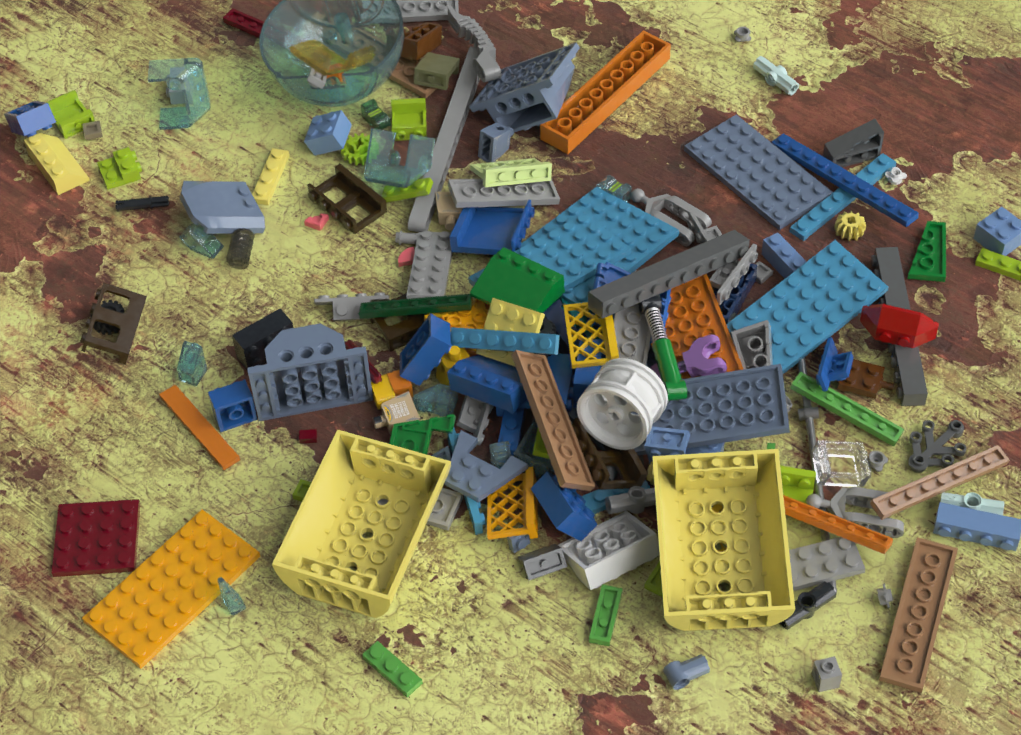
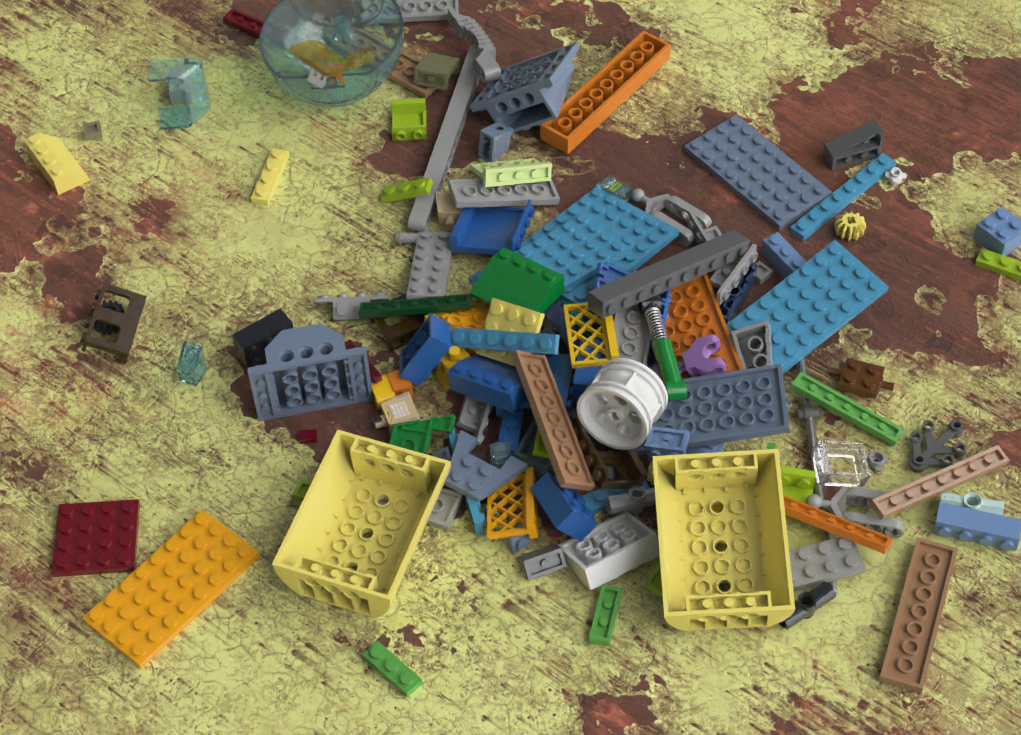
brick [4,101,56,137] -> none
lime panel [46,90,95,139] -> none
lime plate [97,147,142,190] -> none
black axle [115,196,170,212] -> none
orange tile [159,384,240,470] -> none
sand blue wedge [179,181,265,234] -> none
clear light blue slope [179,223,224,259] -> none
blue brick [208,379,258,432] -> none
clear light blue slope [217,577,246,616] -> none
clear smoke piece [226,228,255,269] -> none
medium blue brick [304,110,352,156] -> none
coral tile [304,214,329,231] -> none
dark brown window [307,163,387,234] -> none
lime gear [341,133,378,166] -> none
clear green leg [361,98,391,132] -> none
clear light blue windscreen [364,128,435,188] -> none
reddish brown wedge [388,22,442,61] -> none
coral tile [398,247,415,267] -> none
clear light blue slope [413,384,458,416] -> none
sand blue piece [663,654,710,690] -> none
light grey plate [734,27,751,42] -> none
light aqua piece [753,56,799,96] -> none
blue plate [772,133,919,227] -> none
light grey brick [812,656,842,692] -> none
blue bracket [816,337,854,392] -> none
red wedge [860,304,939,348] -> none
dark grey brick [871,247,928,406] -> none
light grey plate [877,583,893,608] -> none
green wing [907,221,946,282] -> none

